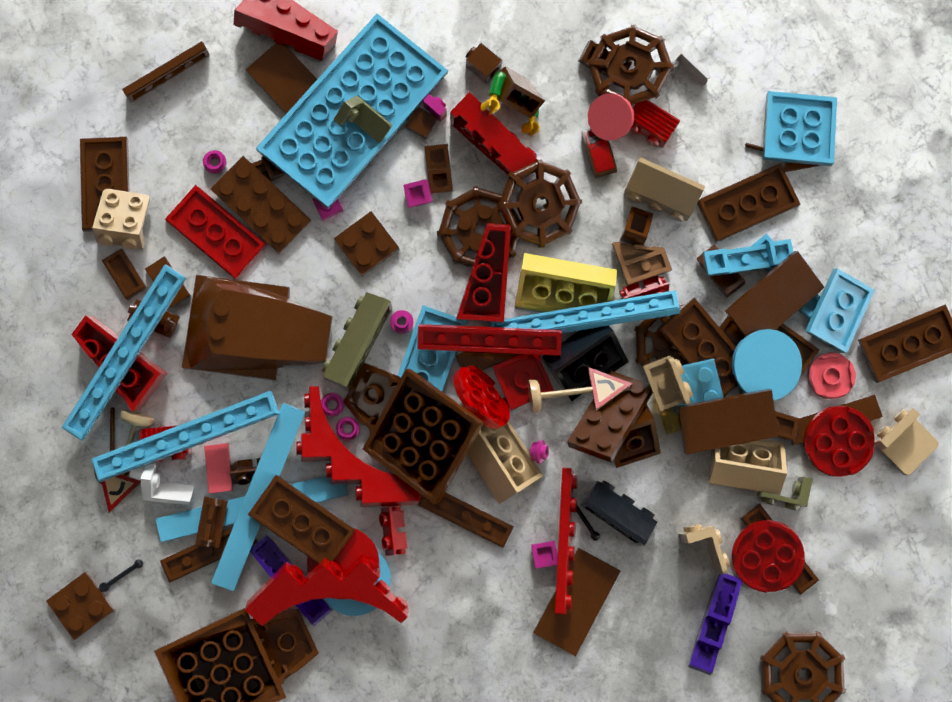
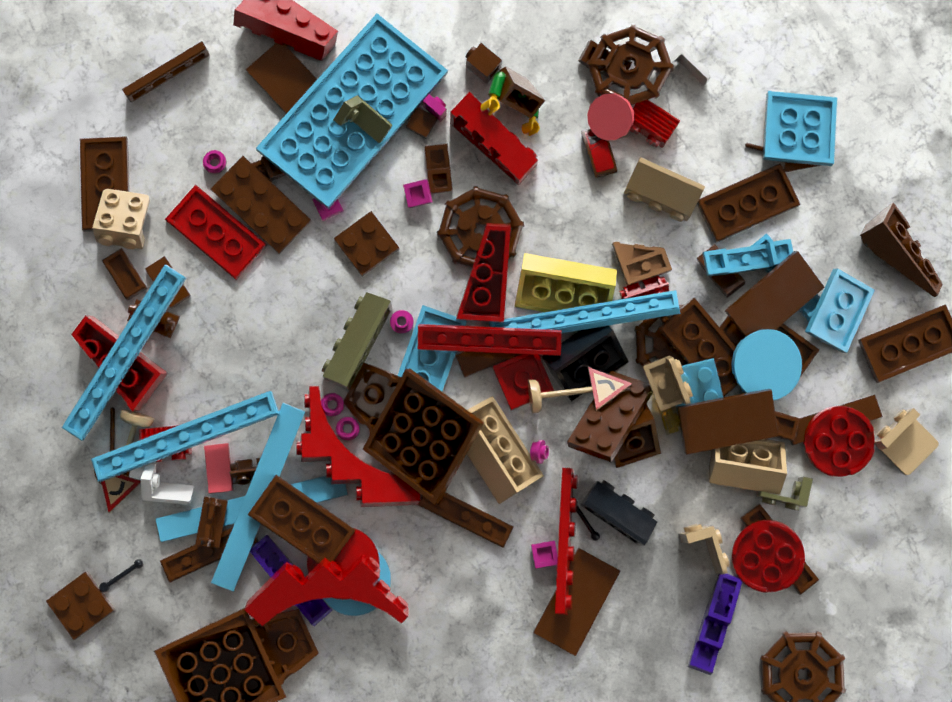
reddish brown wedge [182,275,333,381] -> none
red hinge [379,506,408,556] -> none
red tile [453,365,510,429] -> none
reddish brown plate [497,159,582,248] -> none
reddish brown slope [620,206,653,245] -> none
coral tile [807,352,856,400] -> none
none -> reddish brown wedge [860,202,943,297]

